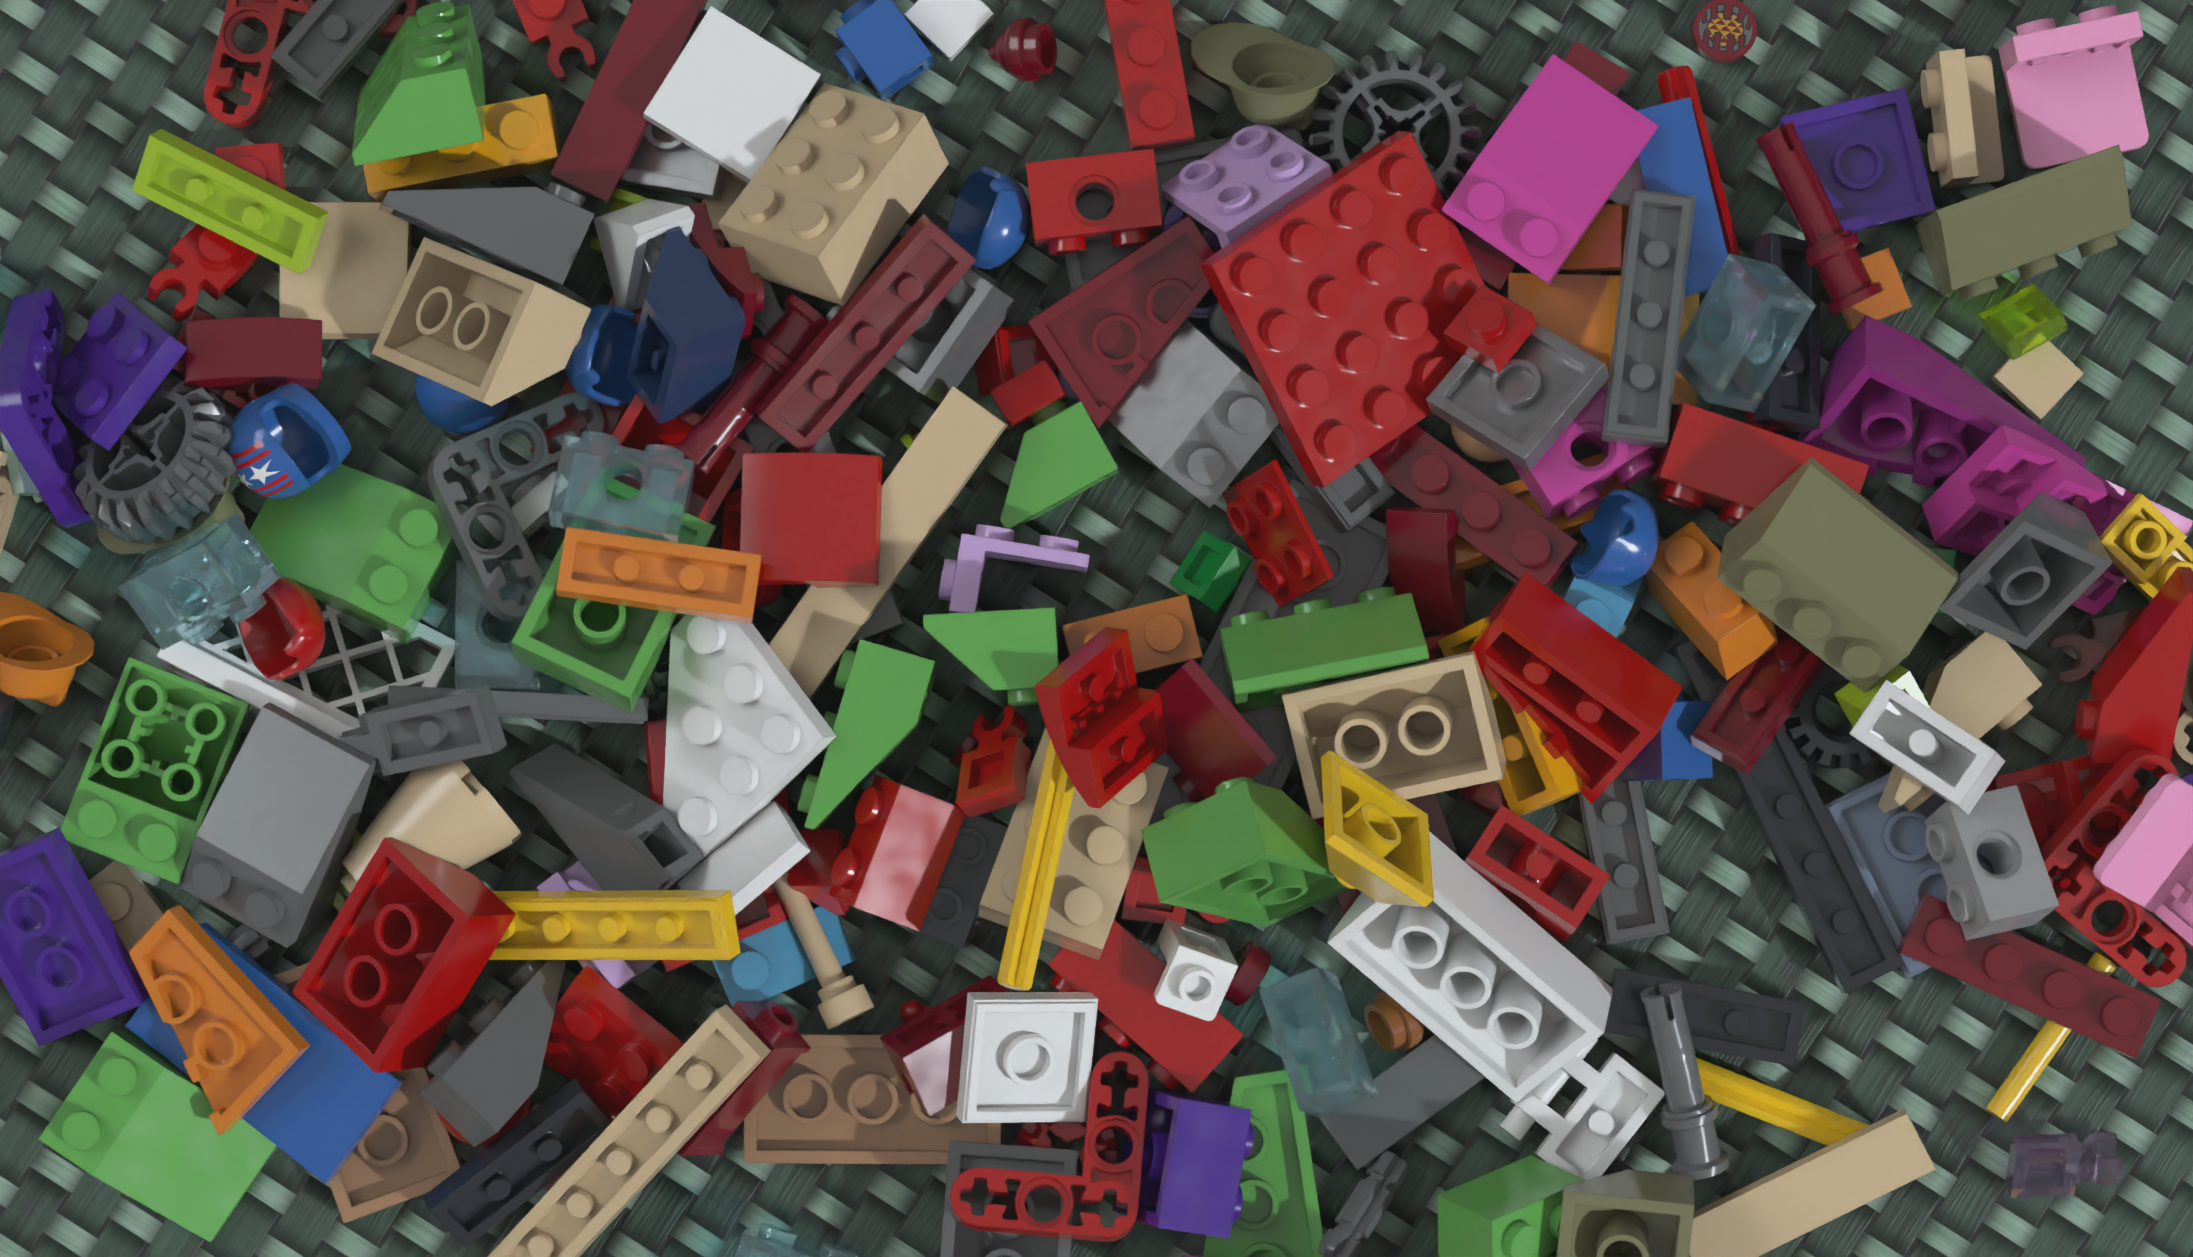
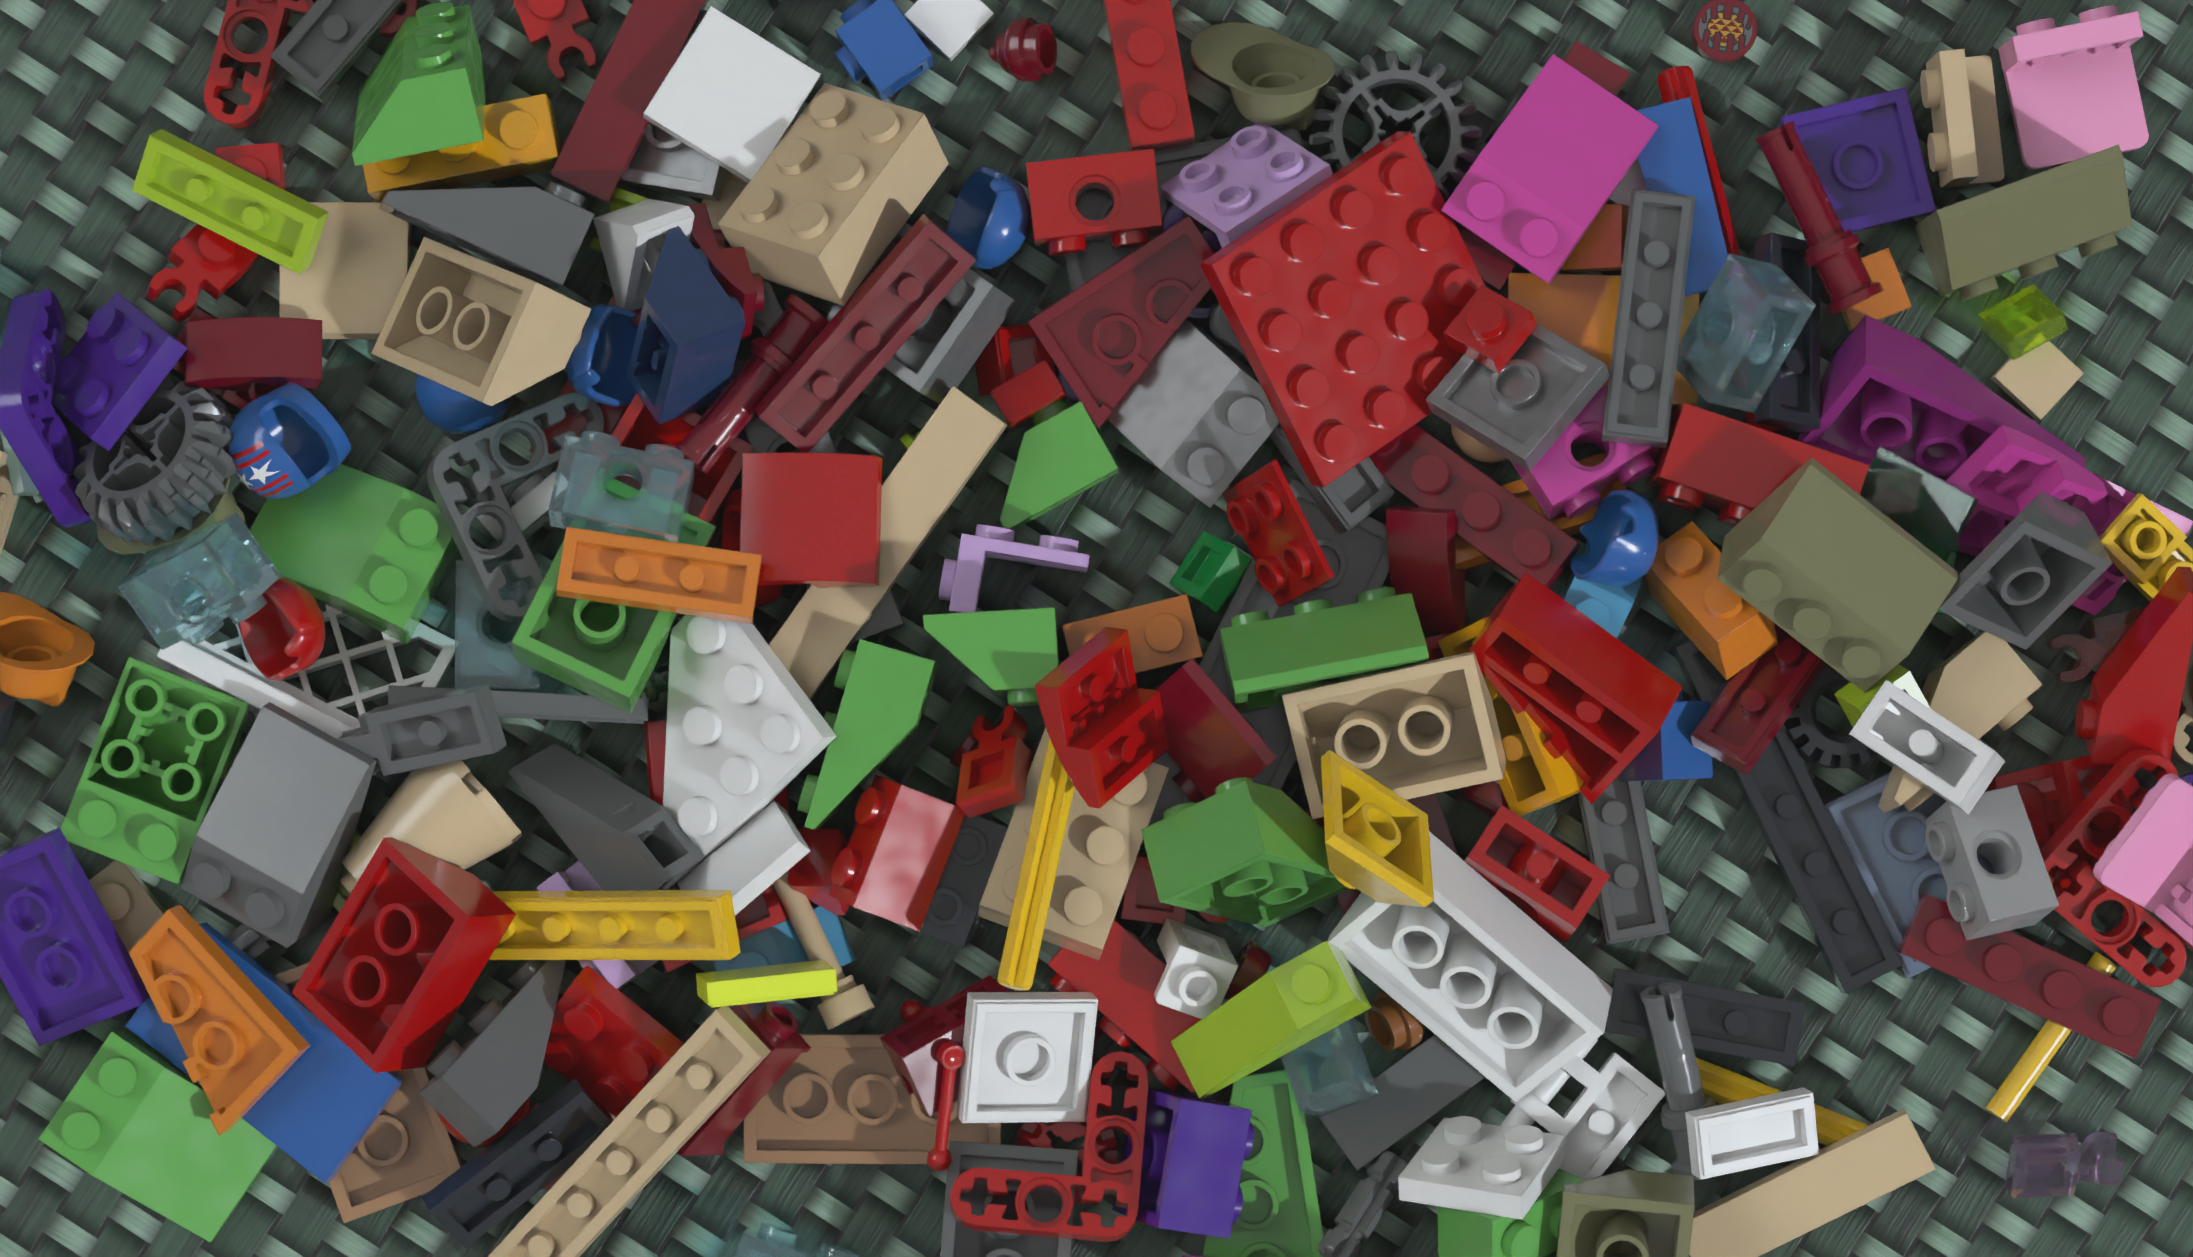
none -> neon yellow tile [696,960,837,1008]
none -> red hinge [926,1041,966,1172]
none -> lime slope [1171,940,1372,1100]
none -> white plate [1398,1116,1566,1220]
none -> white tile [1685,1087,1819,1179]
none -> piece [1860,447,1979,562]

